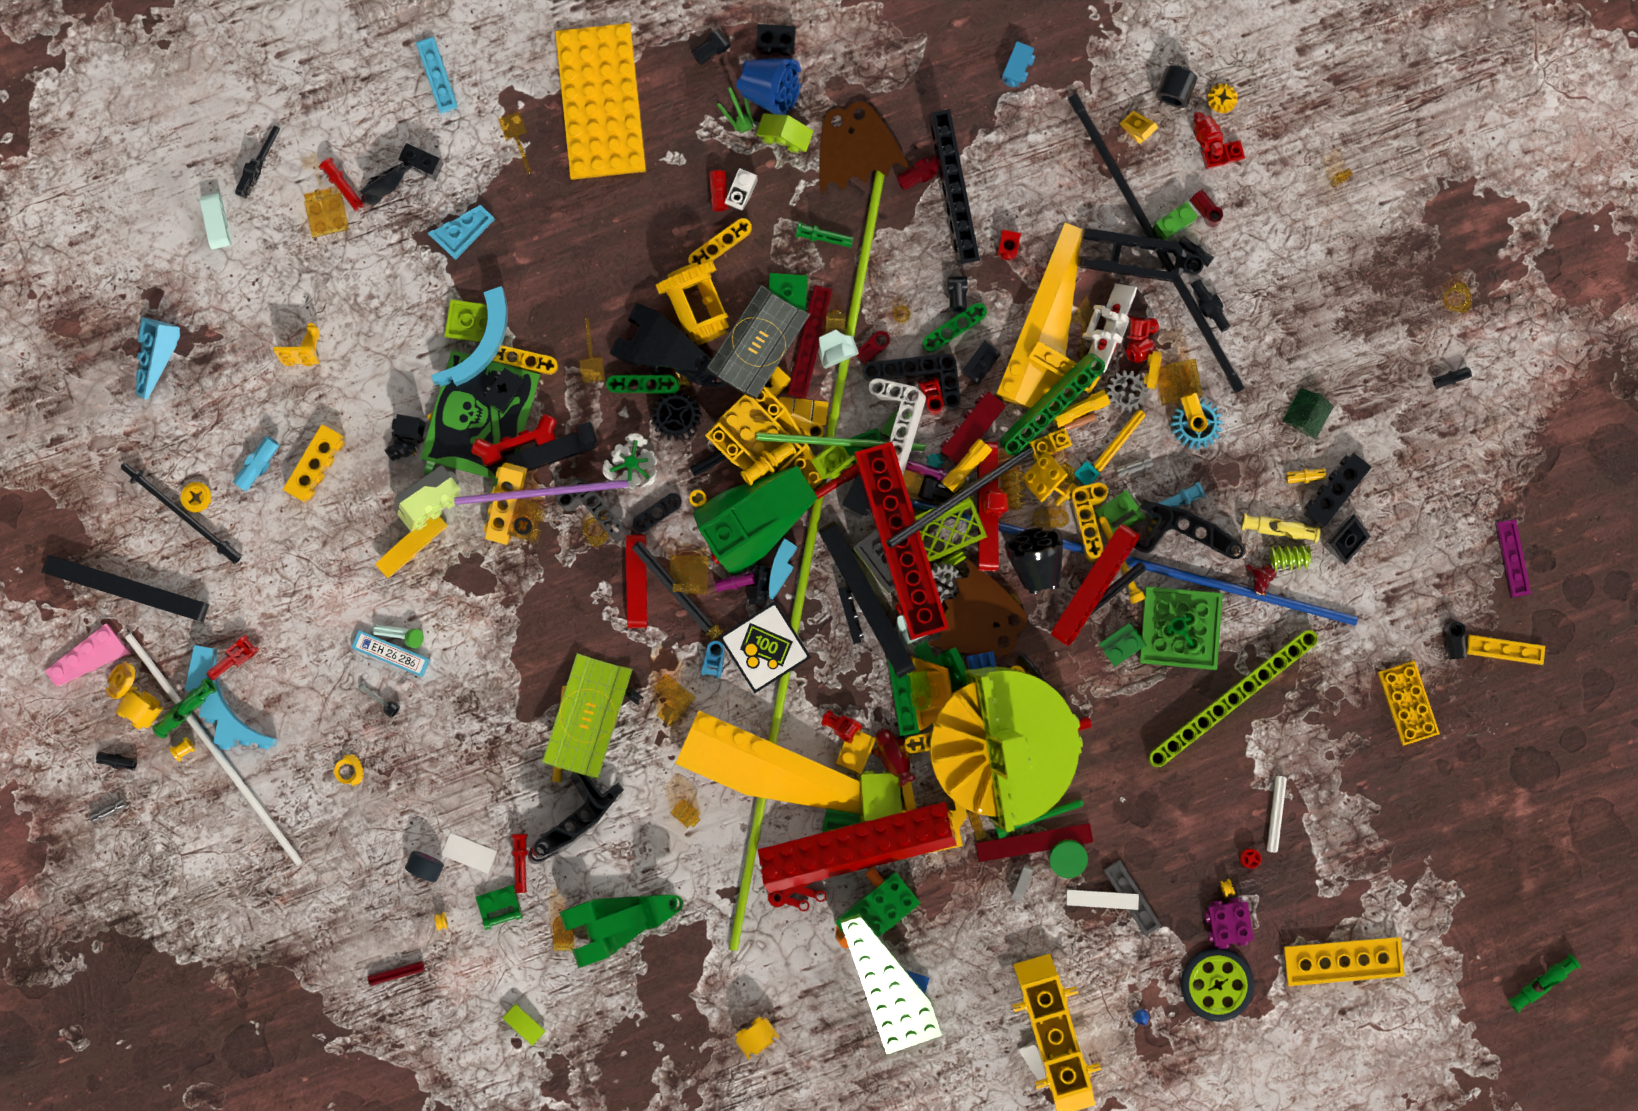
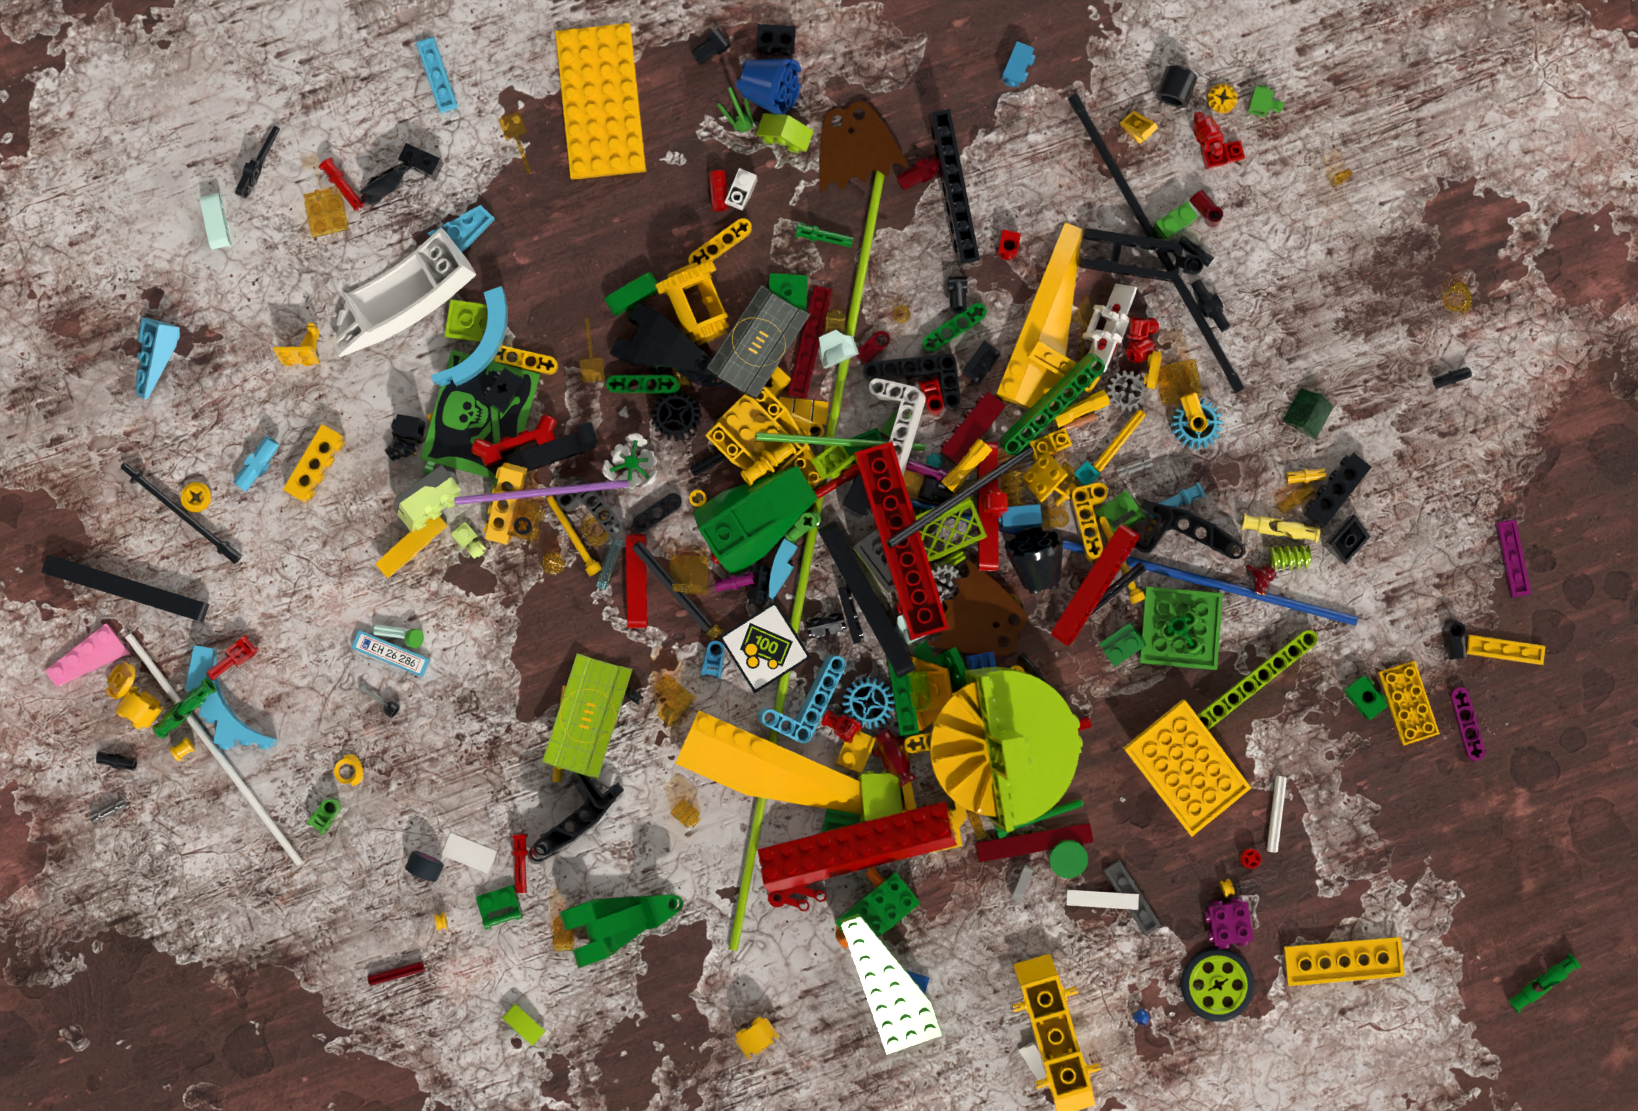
none -> bright green piece [307,798,342,836]
none -> white slope [331,228,476,357]
none -> yellowish green plate [451,522,486,559]
none -> clear yellow gear [541,551,565,576]
none -> yellow piece [546,495,602,576]
none -> clear light blue axle [596,539,624,590]
none -> green beam [604,272,658,316]
none -> medium azure beam [757,654,846,743]
none -> bright green connector [785,510,821,544]
none -> black hinge [806,613,846,639]
none -> medium azure gear [843,677,895,729]
none -> dark azure brick [999,504,1042,530]
none -> yellow plate [1123,699,1251,837]
none -> bright green brick [1247,85,1285,117]
none -> clear yellow pin [1276,483,1315,514]
none -> green brick [1342,675,1388,721]
none -> magenta beam [1450,687,1485,761]

